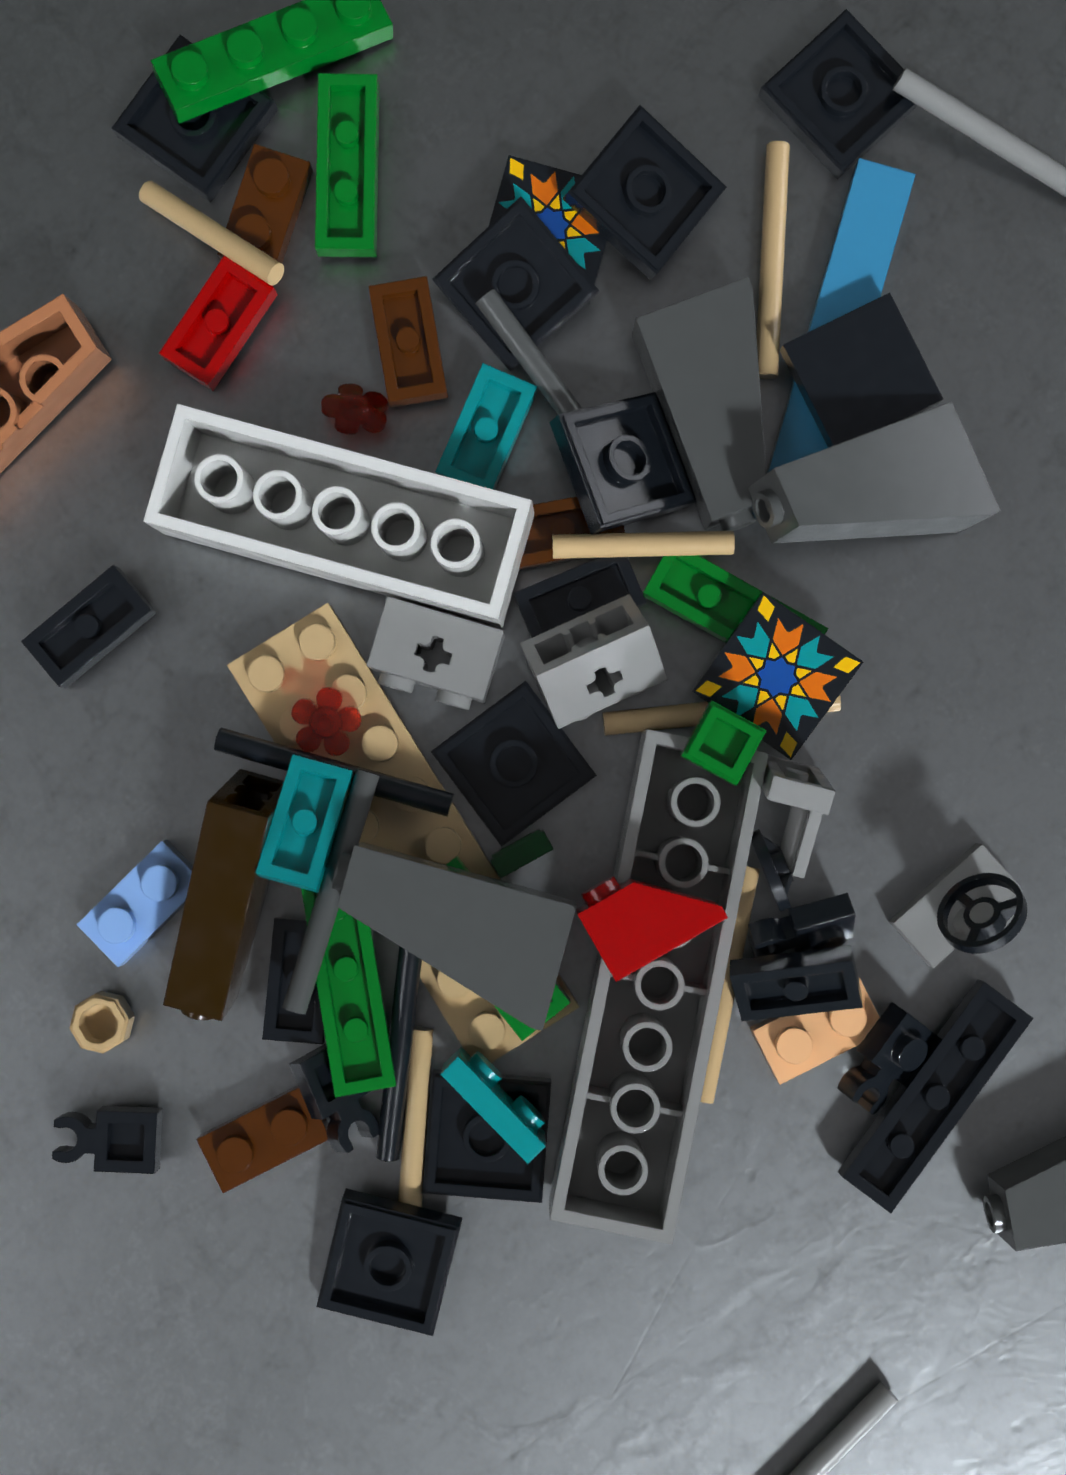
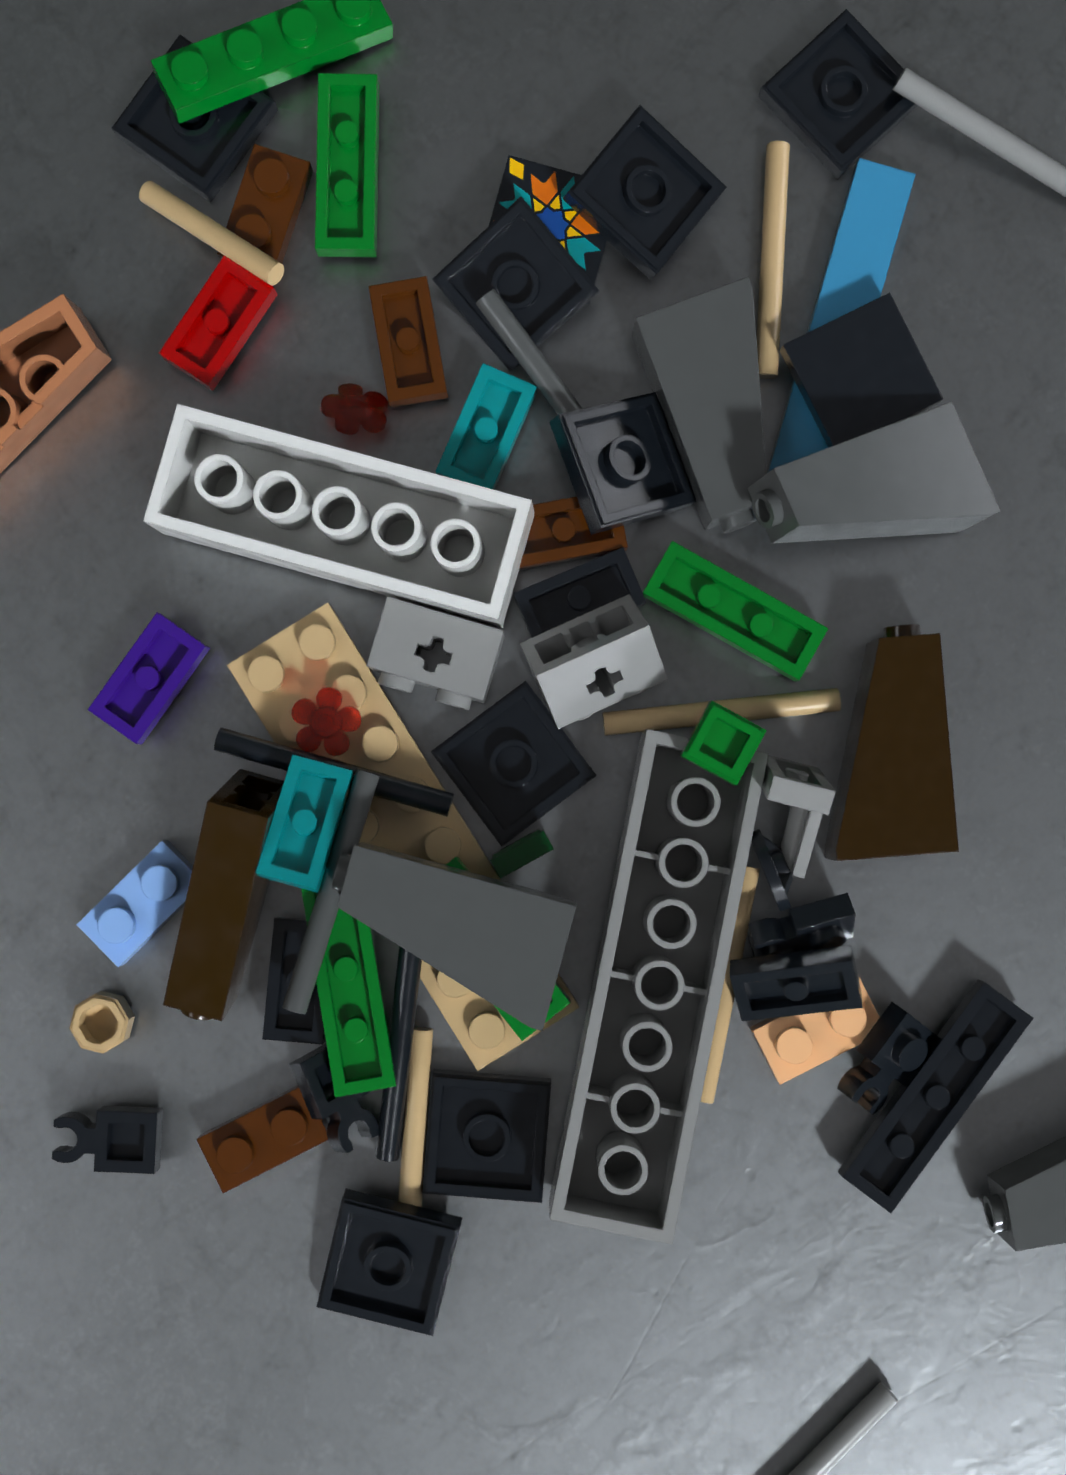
black plate [21,565,157,689] -> none
teal plate [441,1047,546,1164] -> none
tan bar [552,530,735,559] -> none
red slope [576,876,728,982] -> none
tile [692,591,864,760] -> none
piece [888,843,1027,968] -> none
none -> dark purple plate [87,612,211,745]
none -> dark brown slope [825,624,959,861]

